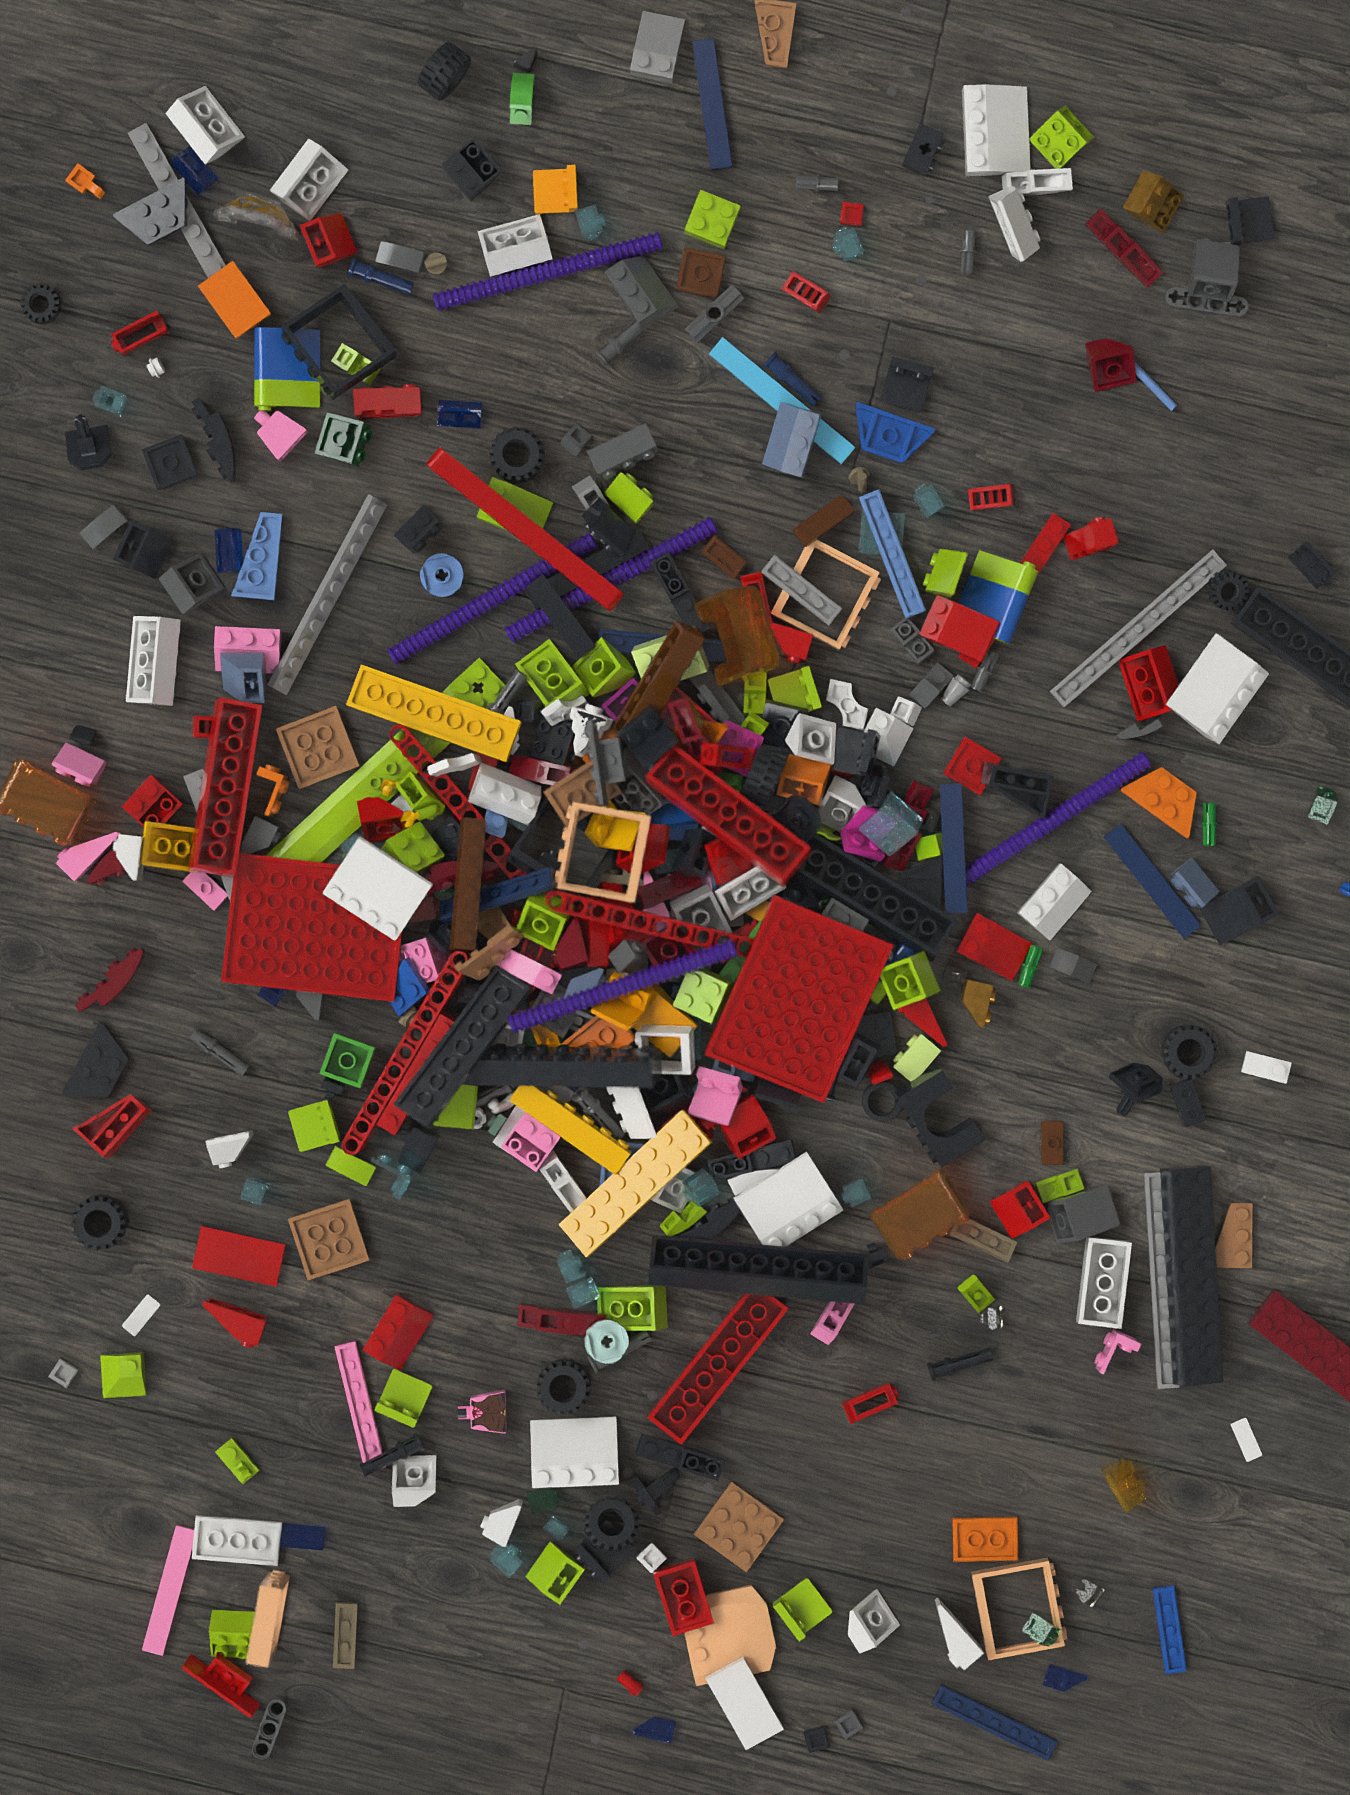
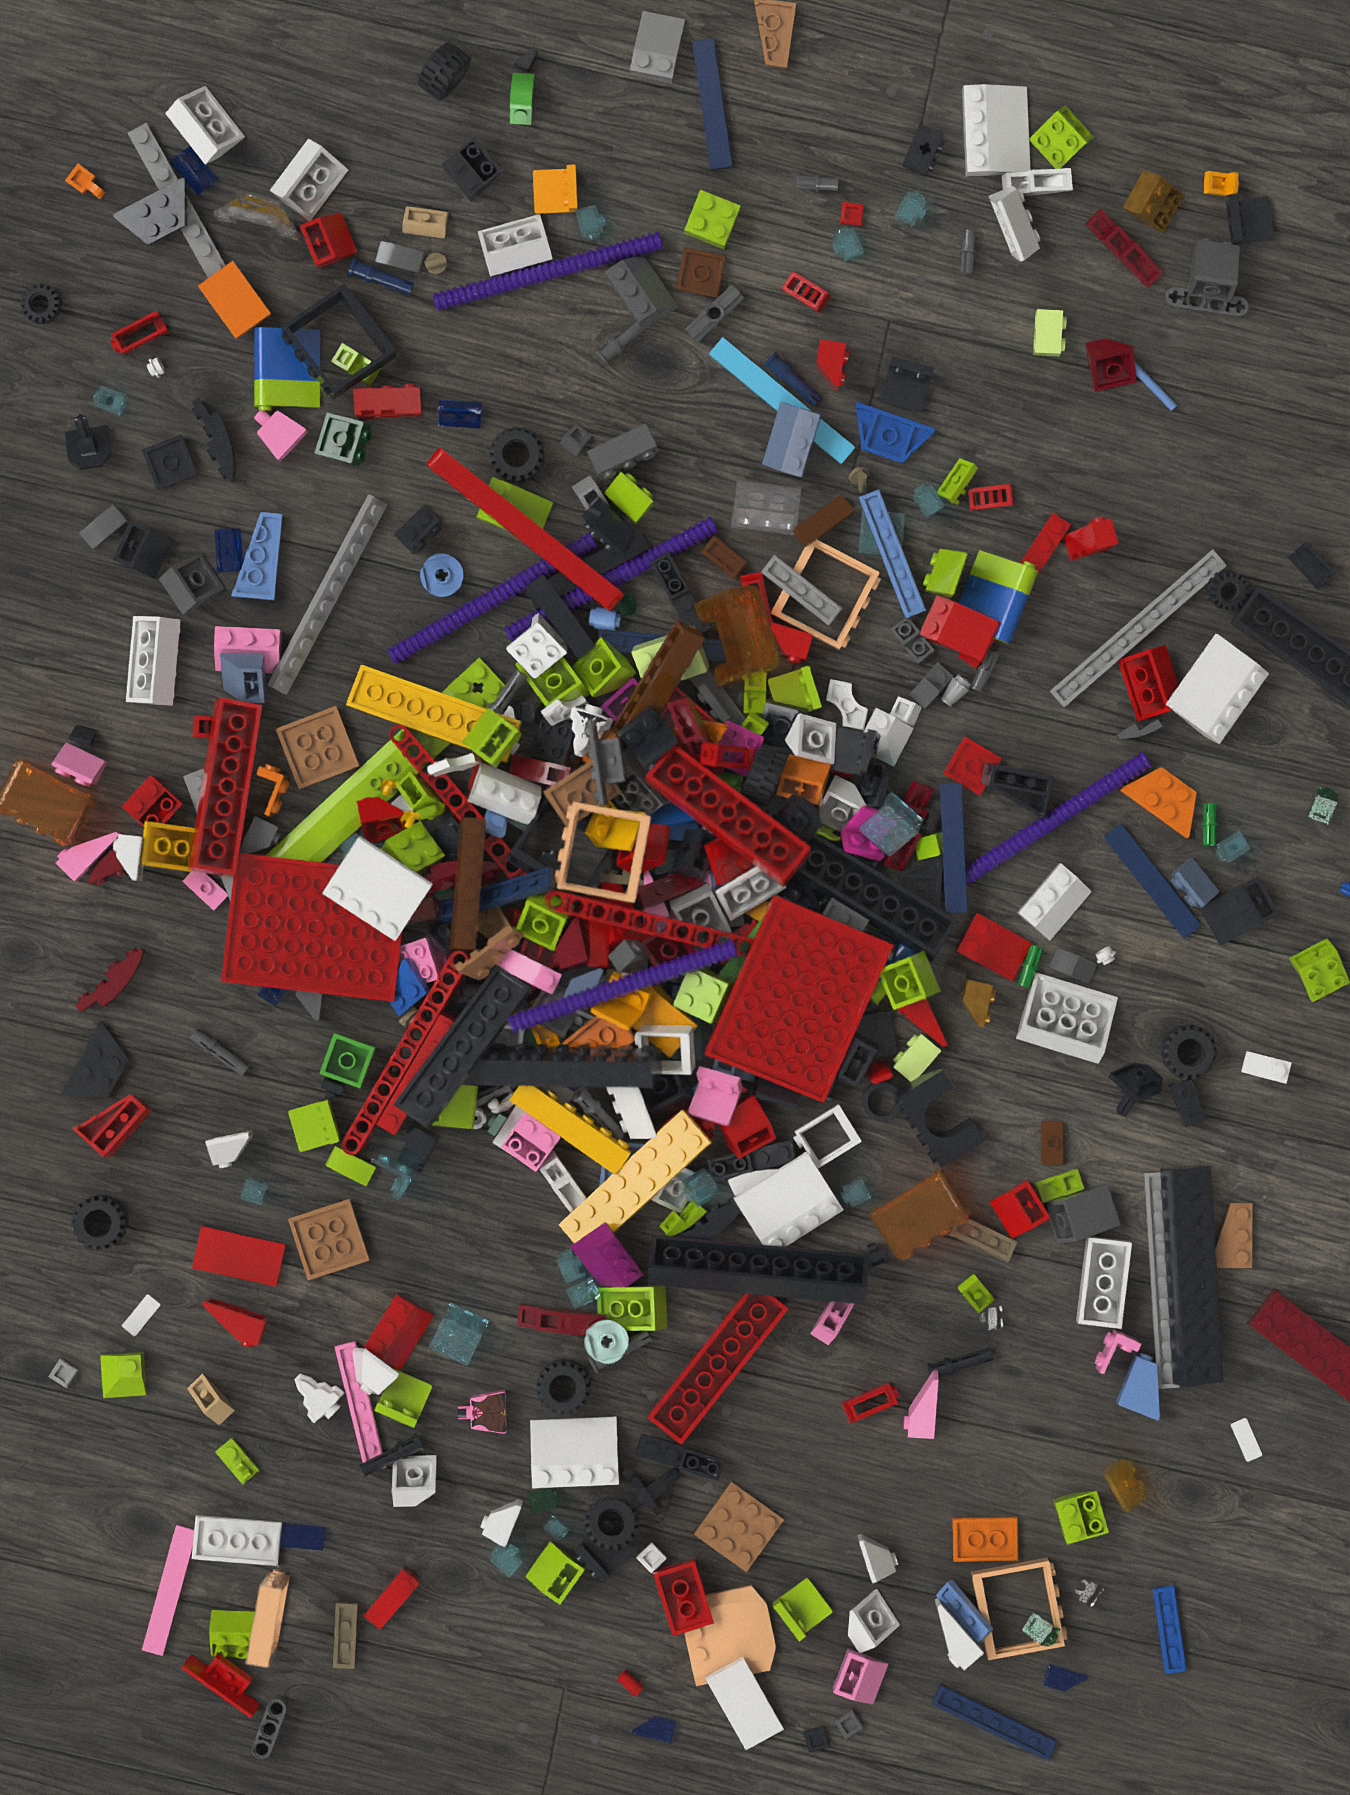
none -> tan slope [187,1374,235,1425]
none -> white rock [294,1374,345,1423]
none -> white slope [352,1348,399,1395]
none -> red slope [364,1565,421,1629]
none -> tan slope [403,206,449,238]
none -> clear light blue bracket [429,1303,489,1366]
none -> lime slope [462,708,522,768]
none -> white bracket [507,613,567,678]
none -> magenta slope [570,1222,644,1287]
none -> medium blue brick [589,607,621,631]
none -> clear green tile [615,594,637,617]
none -> clear slope [731,480,801,535]
none -> white window [793,1104,861,1169]
none -> red slope [816,339,849,392]
none -> bright pink slope [833,1648,888,1704]
none -> white slope [857,1534,898,1583]
none -> clear light blue brick [894,191,928,227]
none -> bright pink slope [904,1370,939,1439]
none -> lime plate [936,458,978,505]
none -> medium blue plate [936,1580,993,1644]
none -> white slope [1016,972,1118,1064]
none -> yellowish green brick [1033,309,1067,357]
none -> lime slope [1053,1490,1109,1545]
none -> white plate [1095,946,1116,965]
none -> medium blue slope [1116,1353,1160,1420]
none -> light orange bracket [1204,171,1239,197]
none -> clear light blue brick [1215,831,1251,863]
none -> lime bracket [1289,939,1350,1002]

